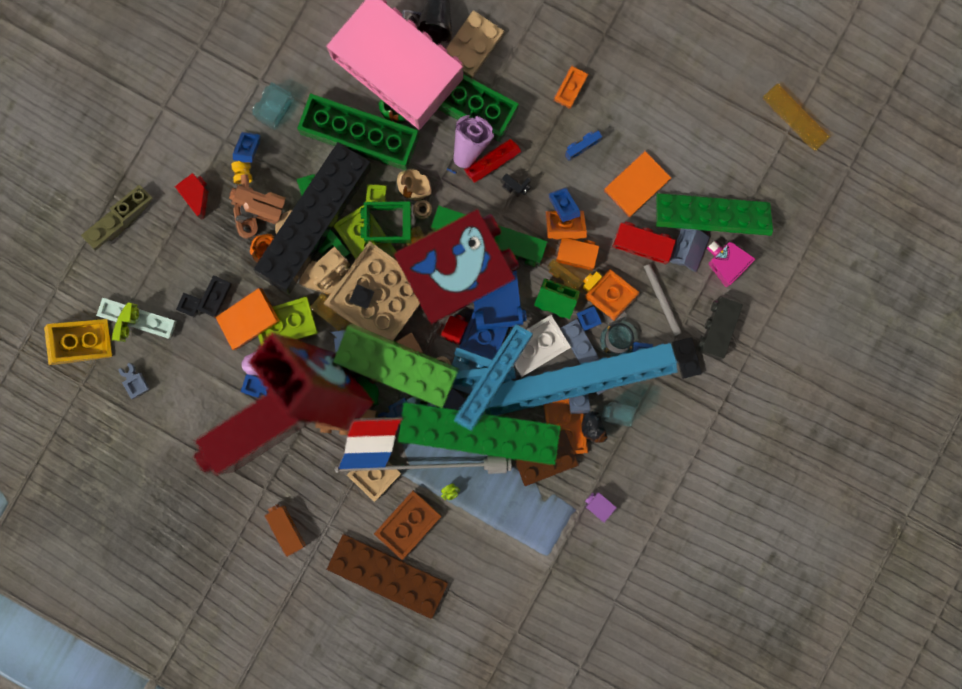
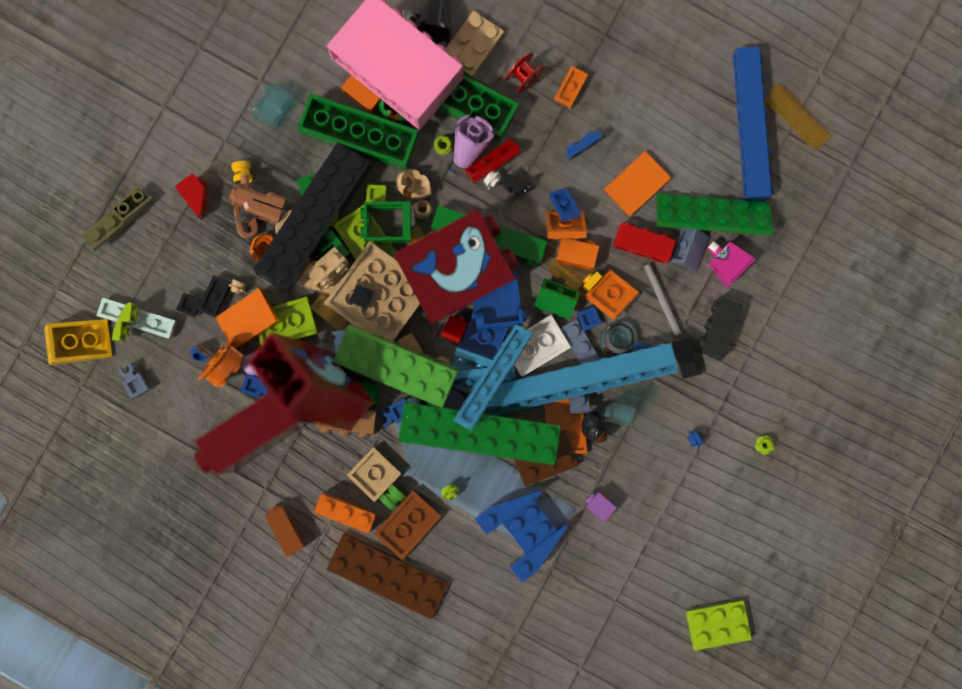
blue plate [233,132,260,163] -> none
flag [334,418,511,474] -> none
none -> blue plate [190,345,207,362]
none -> orange piece [195,338,244,388]
none -> tan plate [229,279,247,295]
none -> orange brick [314,493,378,534]
none -> orange brick [341,75,381,115]
none -> bright green wheel [379,484,406,511]
none -> lime plate [434,136,453,155]
none -> blue wedge [475,490,567,583]
none -> white plate [484,171,502,190]
none -> red piece [505,52,546,93]
none -> lime plate [685,600,752,651]
none -> blue plate [687,430,704,449]
none -> blue brick [732,47,773,201]
none -> lime plate [755,436,774,455]

